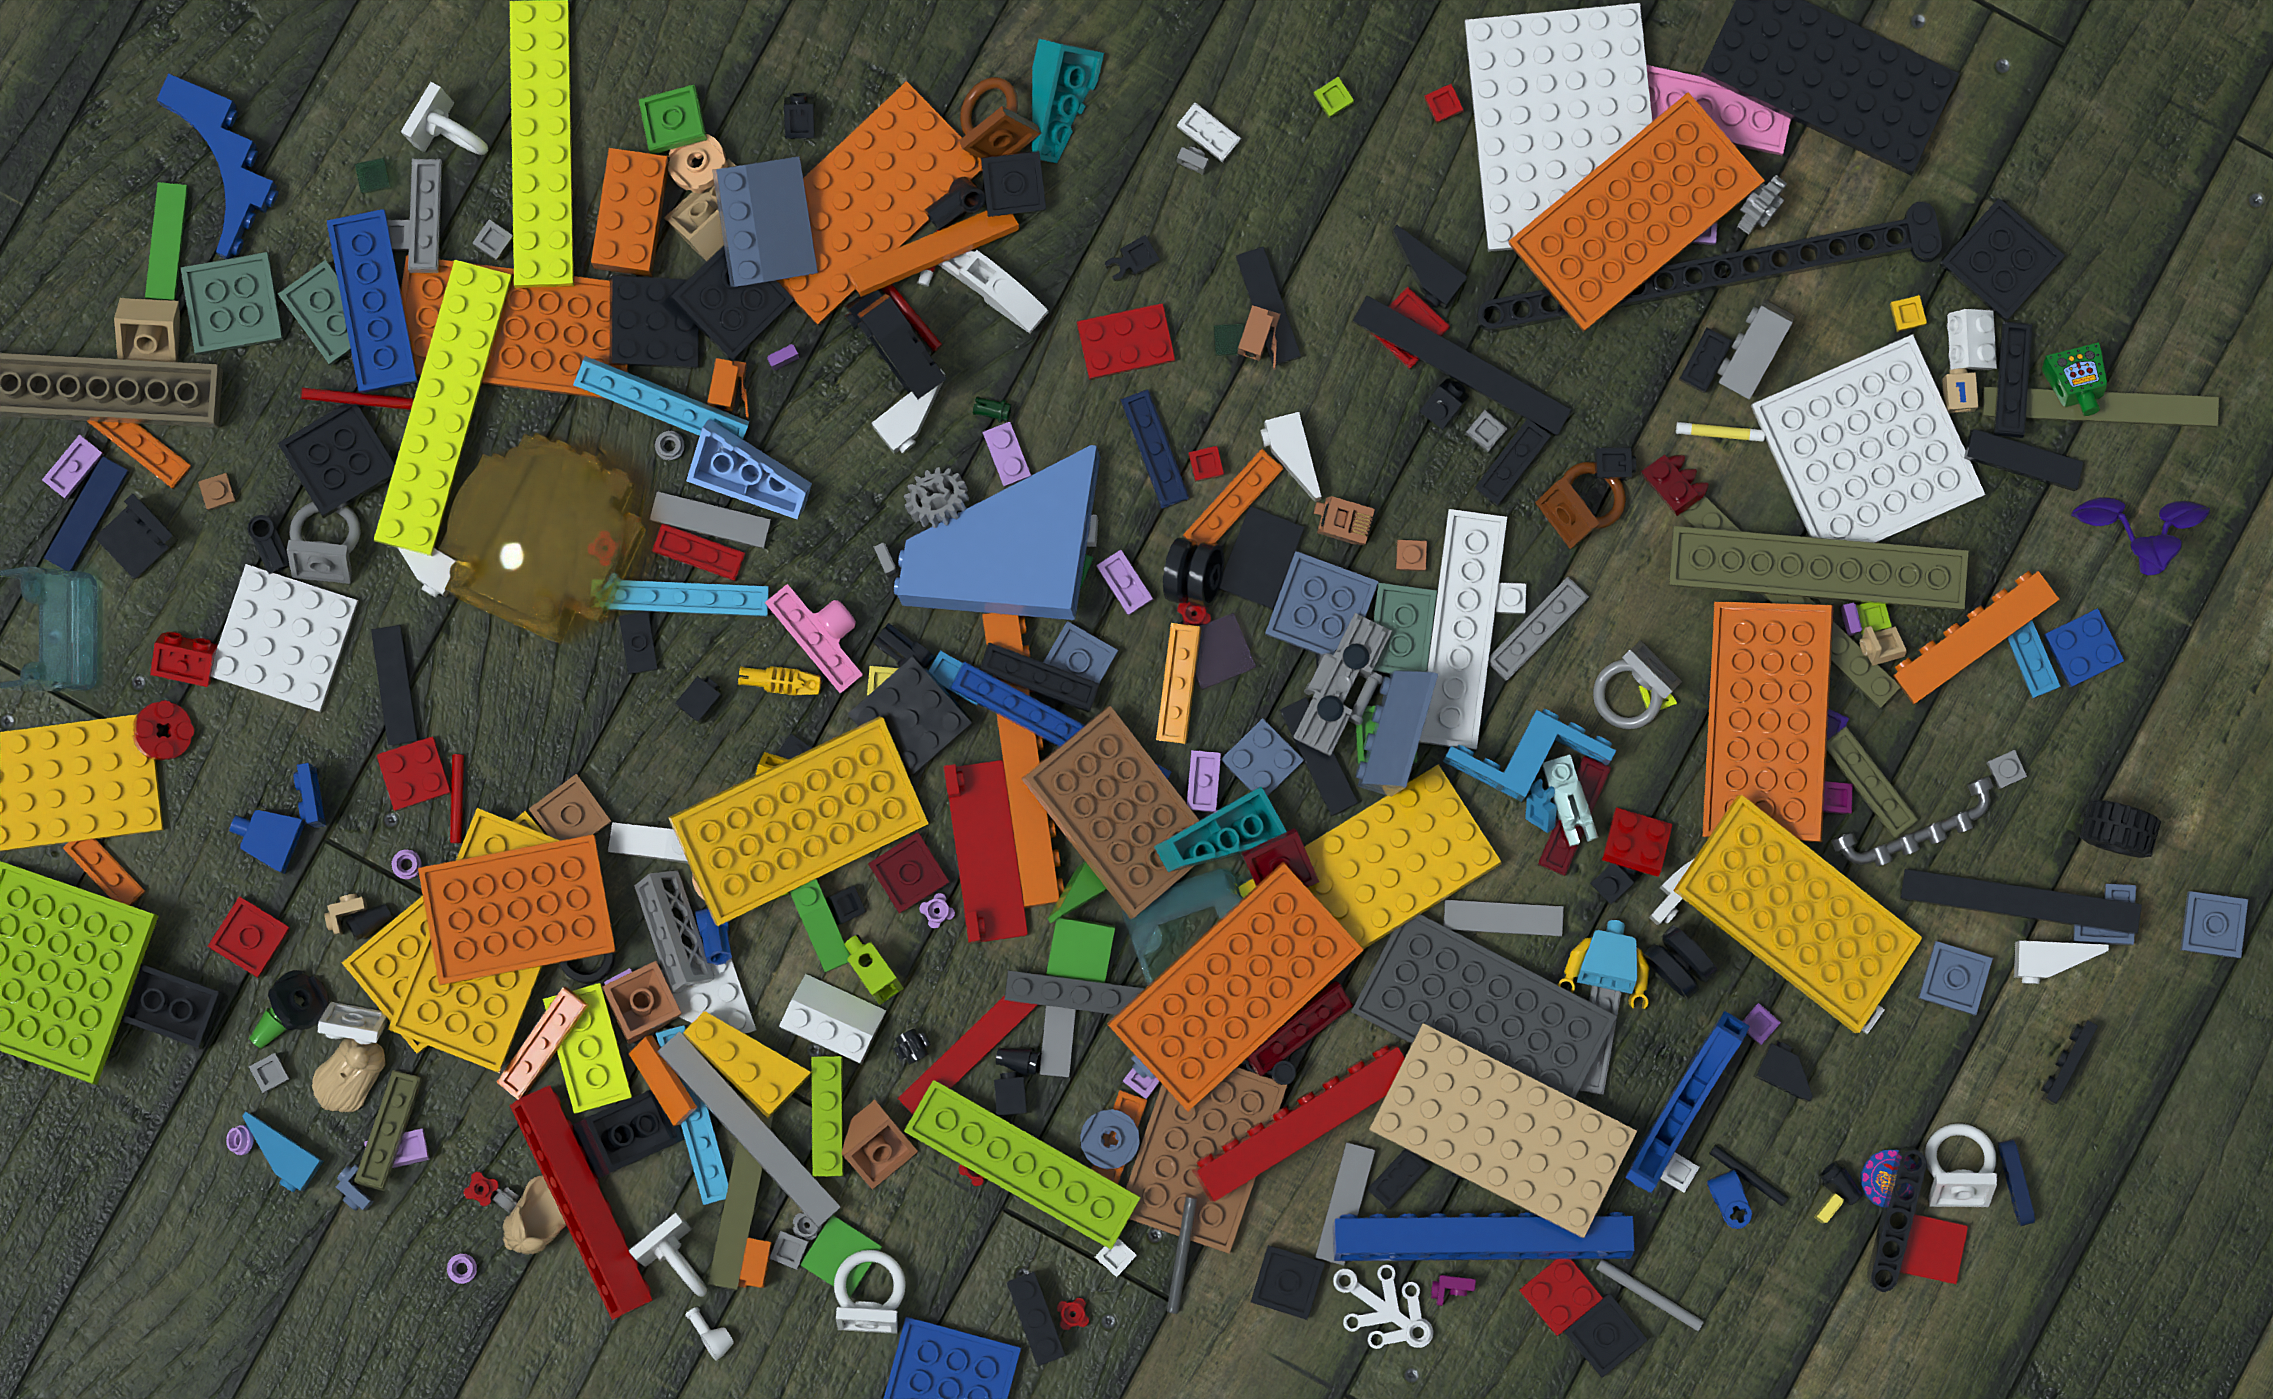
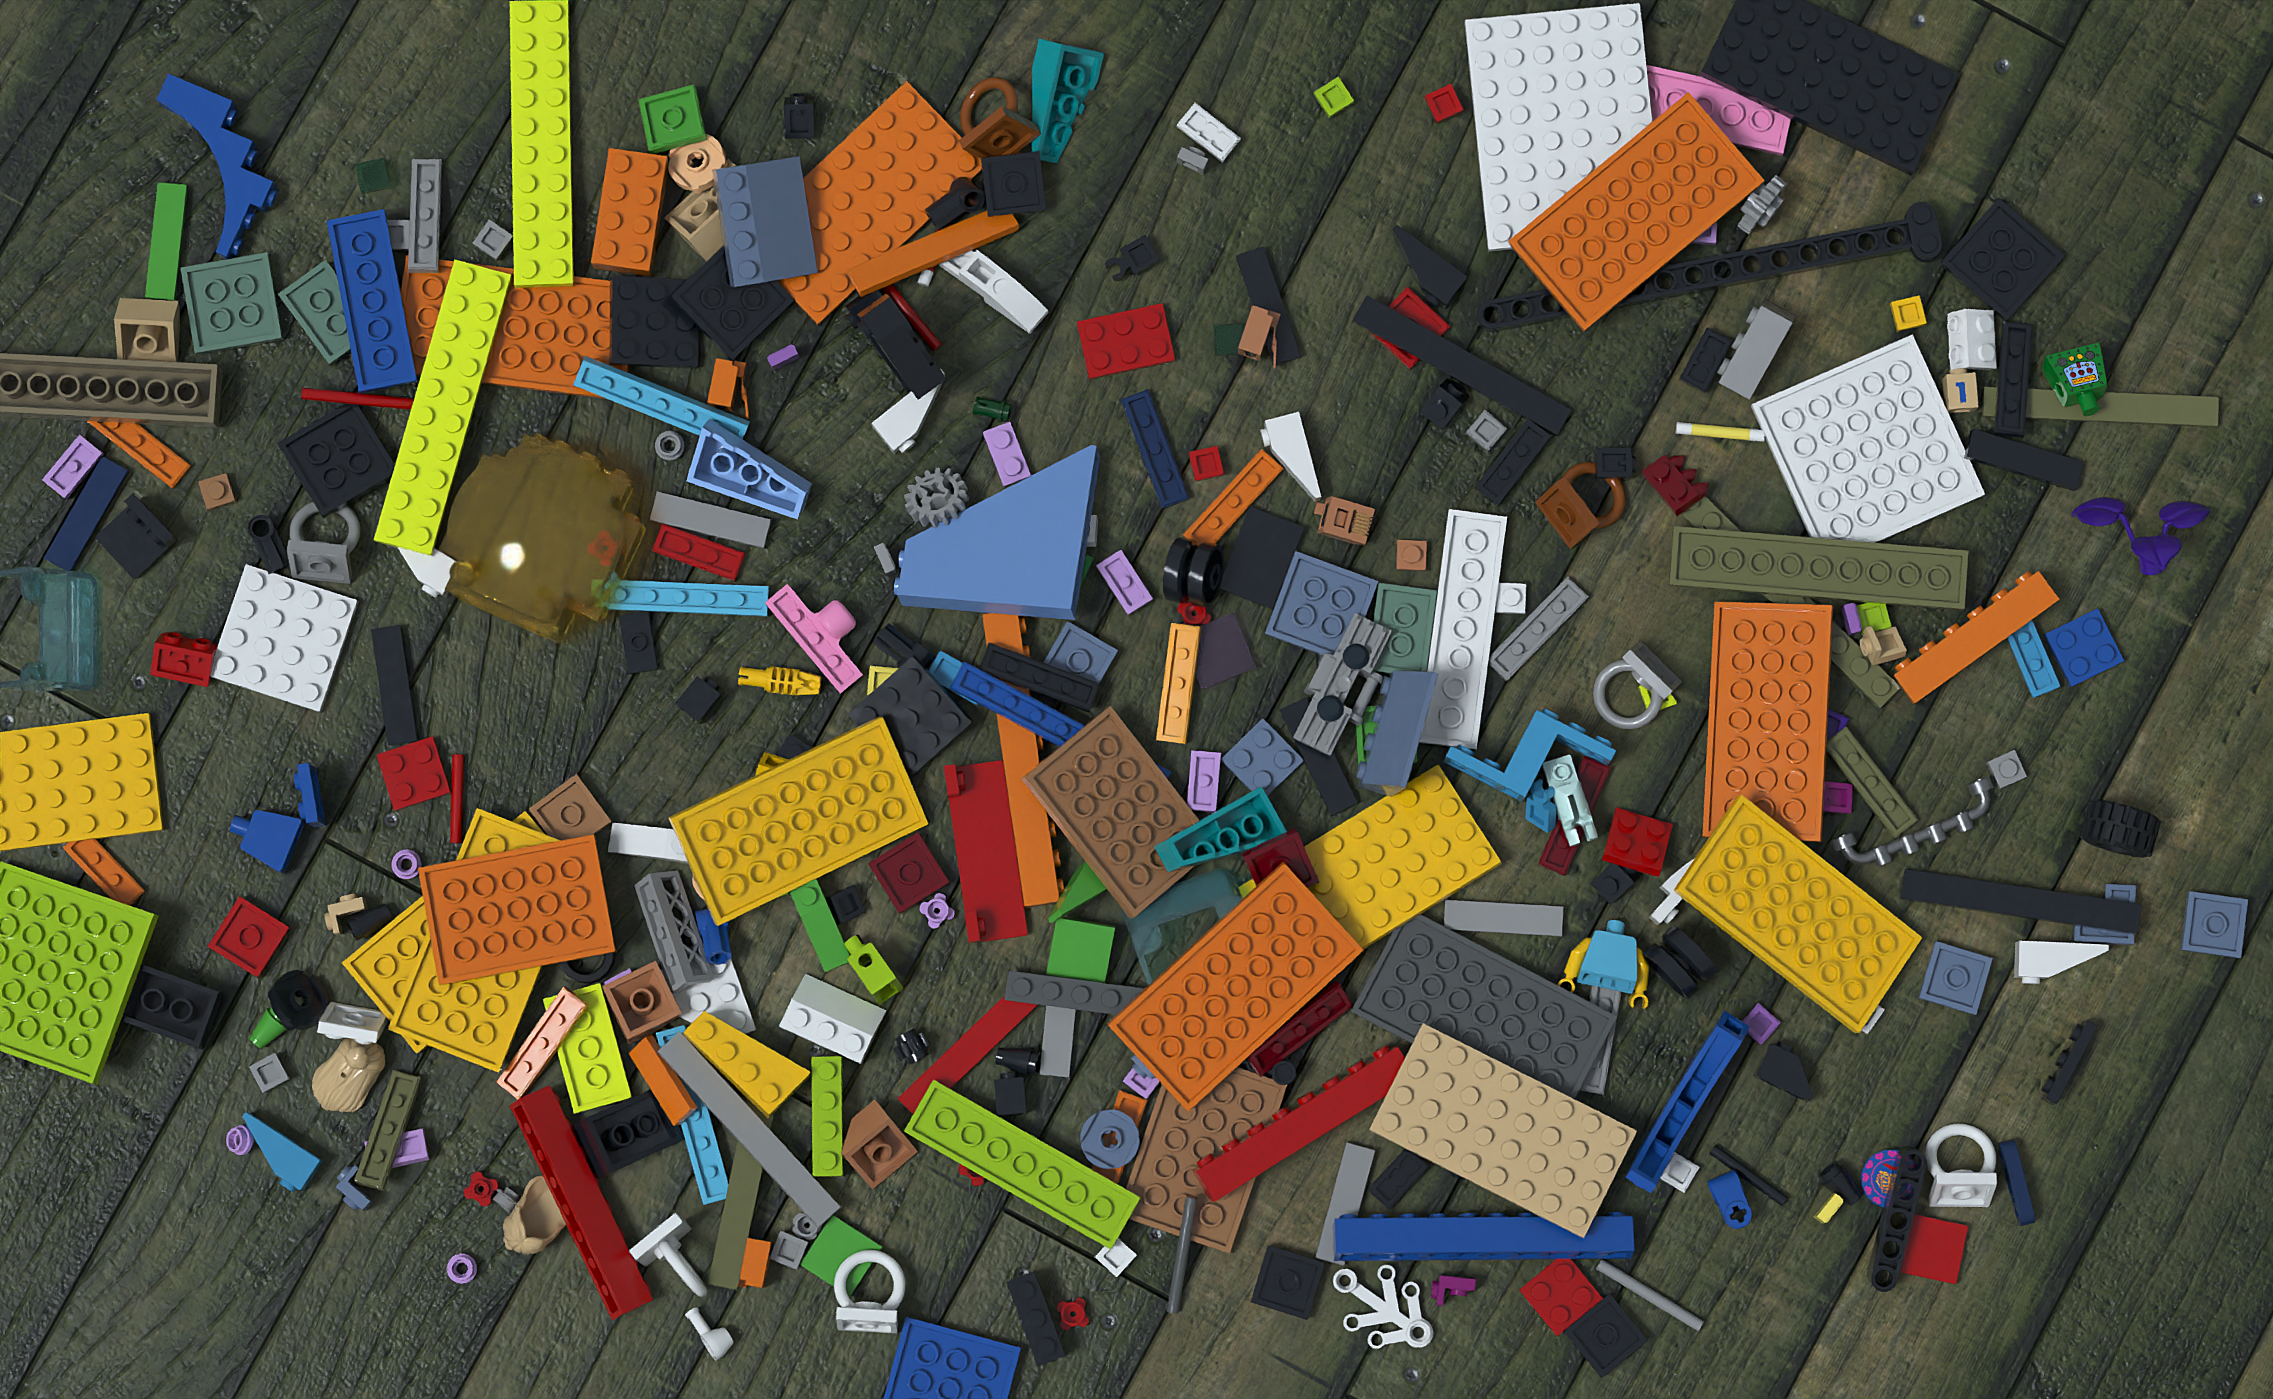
red plate [133,700,194,760] -> none
white tile [401,82,488,155] -> none

